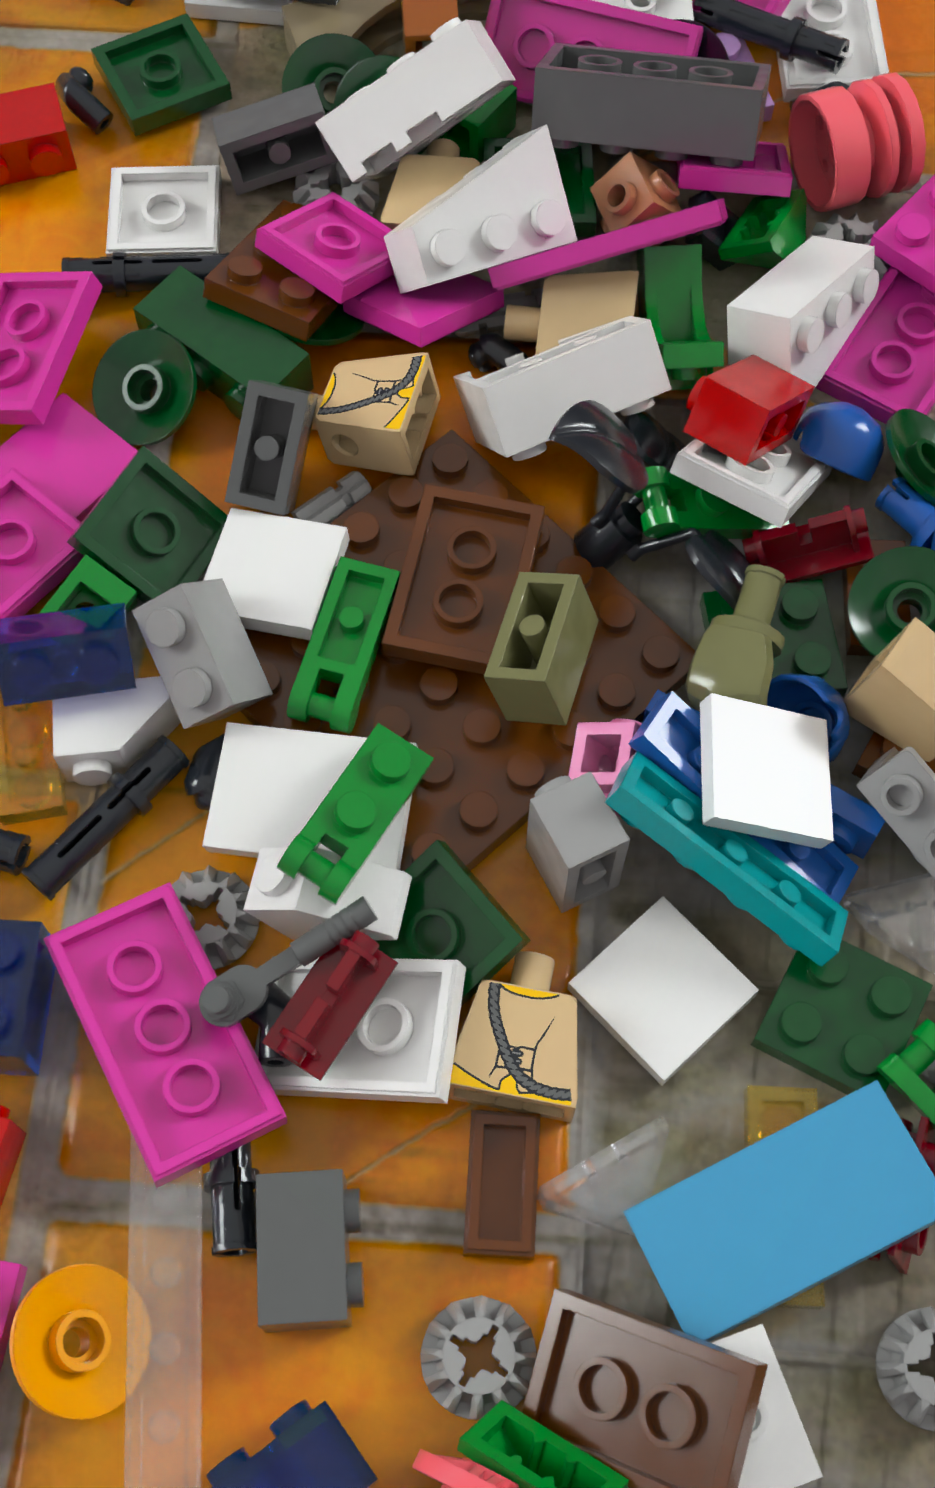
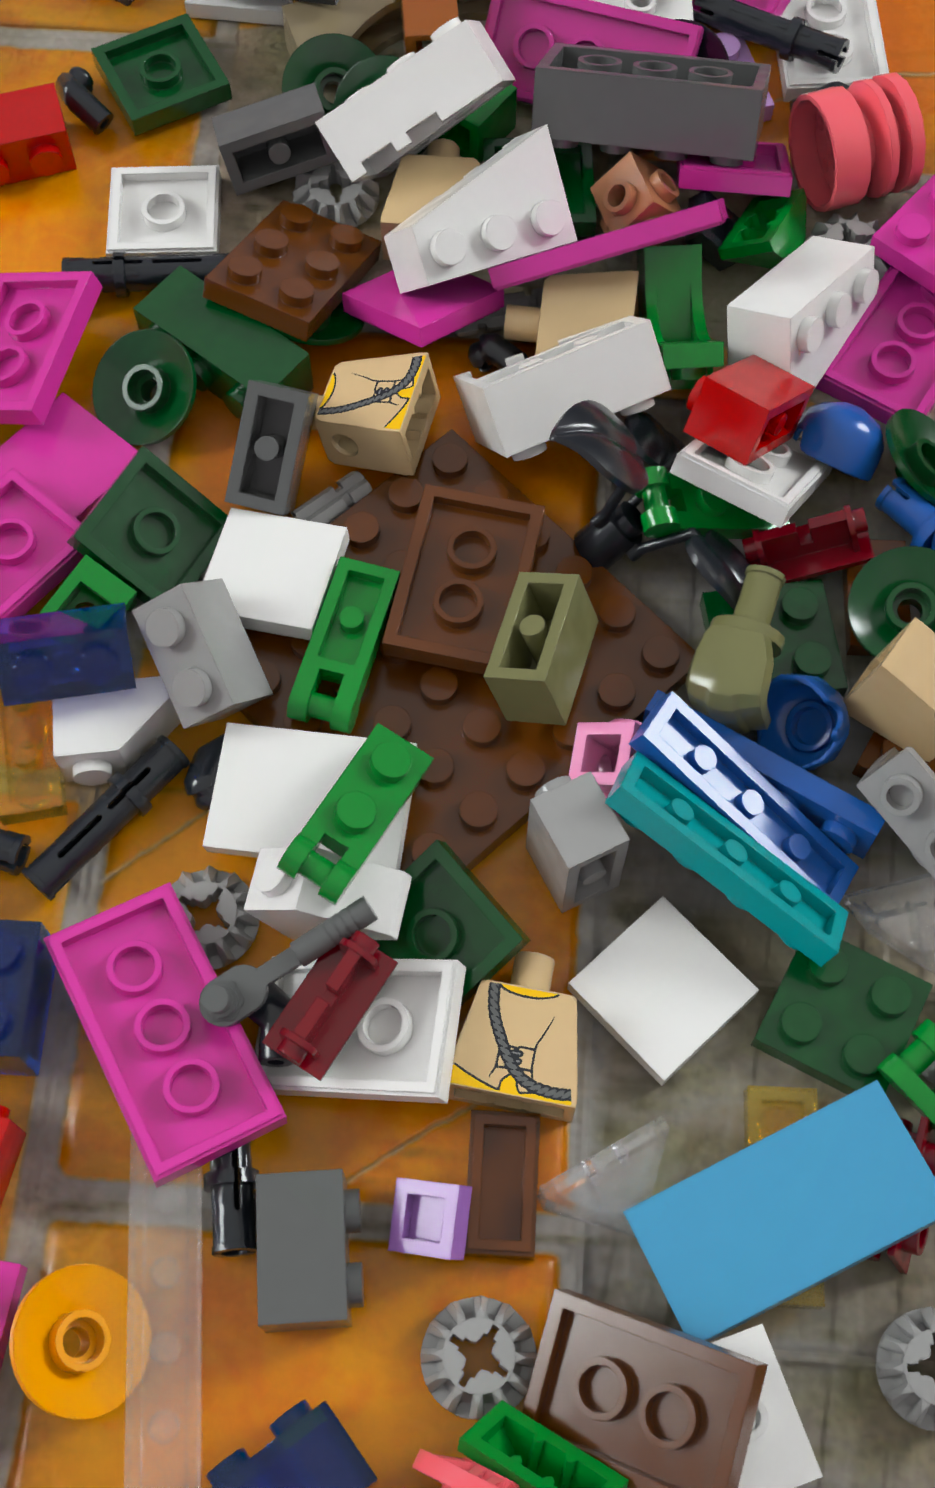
dark pink tile [255,192,394,304] -> none
white tile [700,693,834,849] -> none
none -> plate [388,1177,472,1260]

